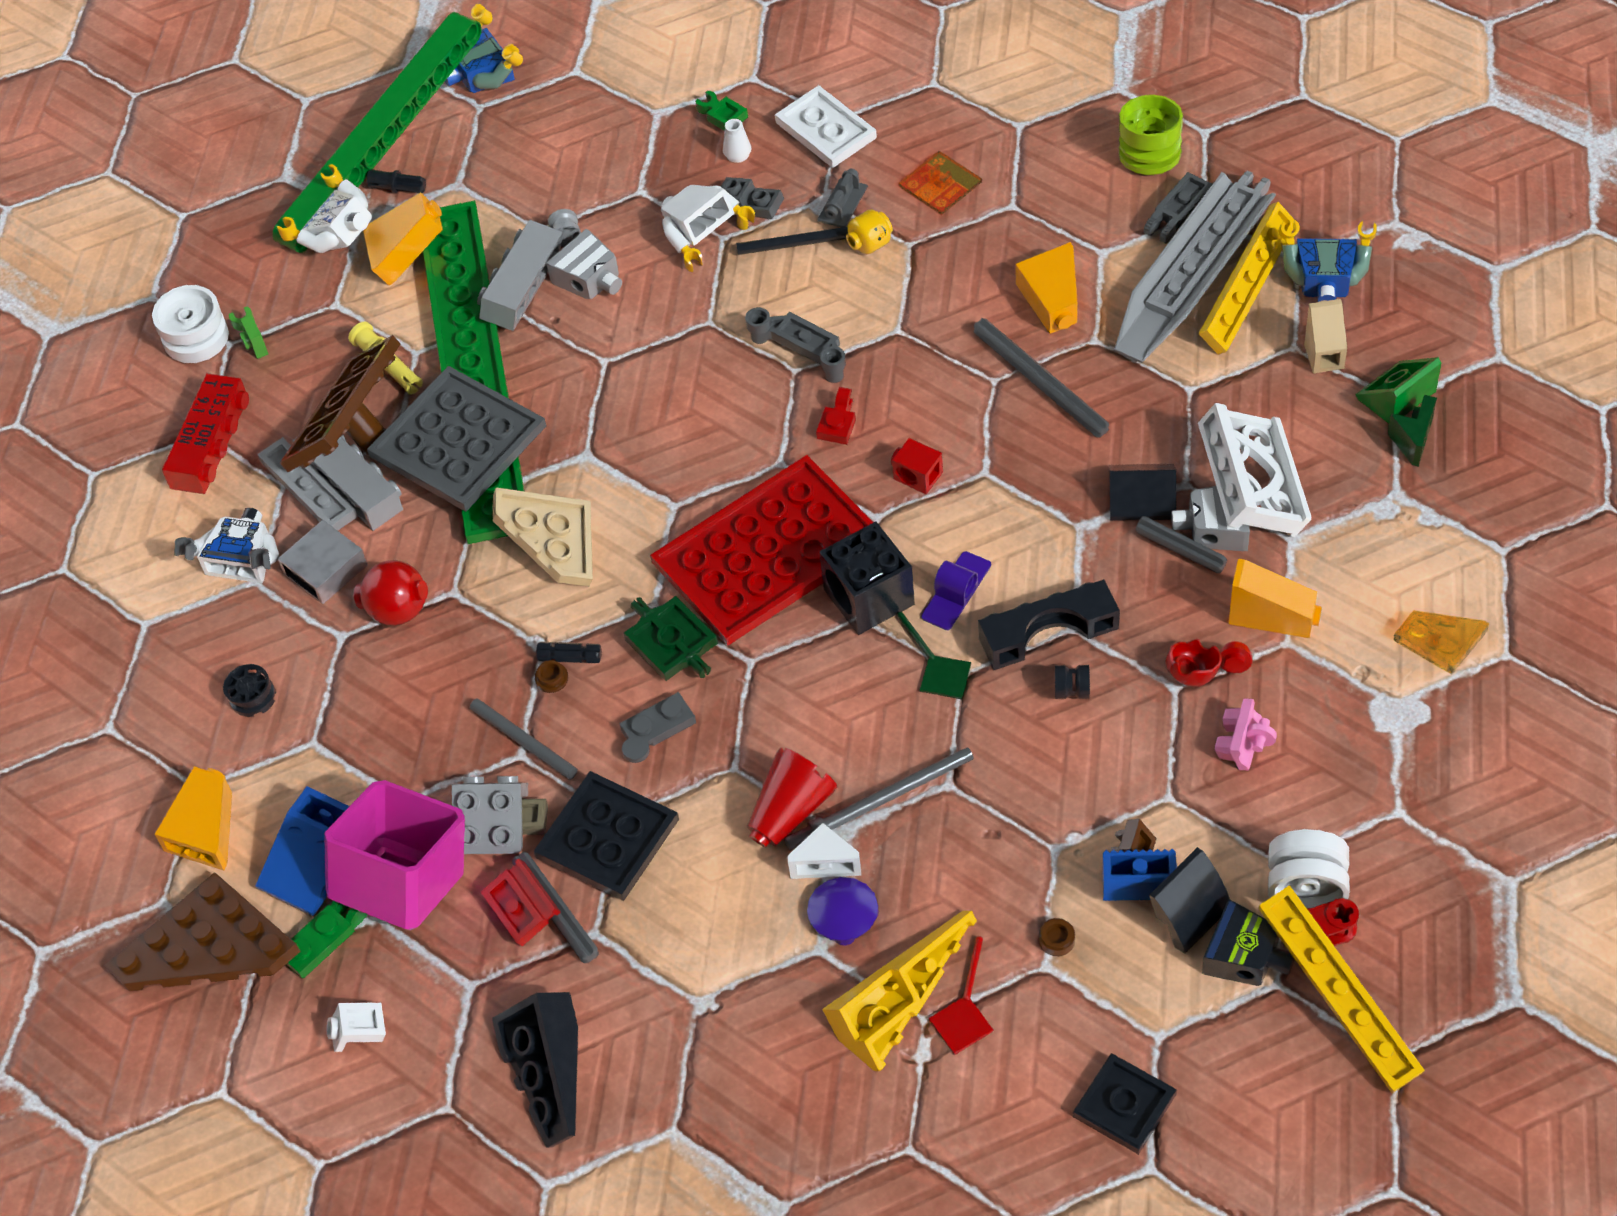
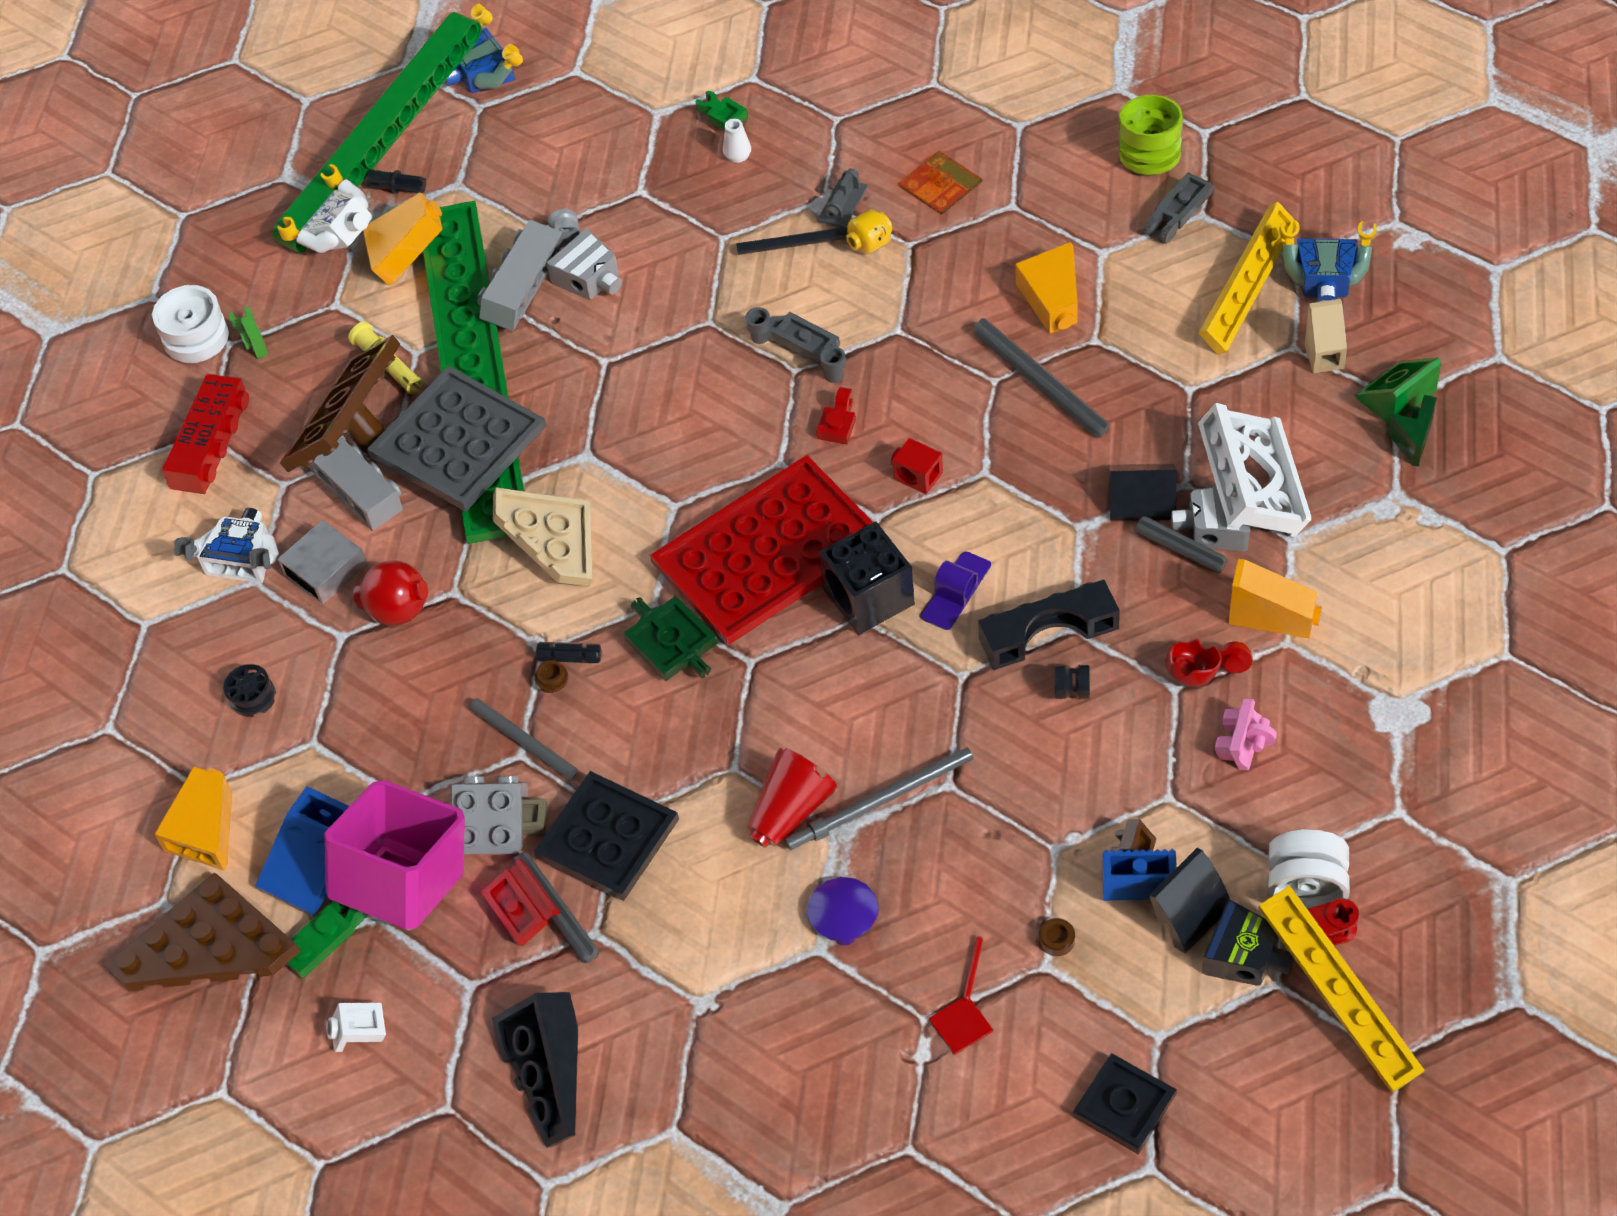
light grey plate [257,437,358,531] -> none
dark grey hinge [619,692,696,763] -> none
white torso [661,185,755,272] -> none
dark grey slope [721,177,784,219] -> none
white plate [775,85,877,168] -> none
white slope [788,823,861,879] -> none
yellow wedge [822,911,977,1071] -> none
dark green piece [897,611,972,700] -> none
light grey hinge [1114,171,1276,363] -> none
clear yellow wing [1393,610,1489,675] -> none

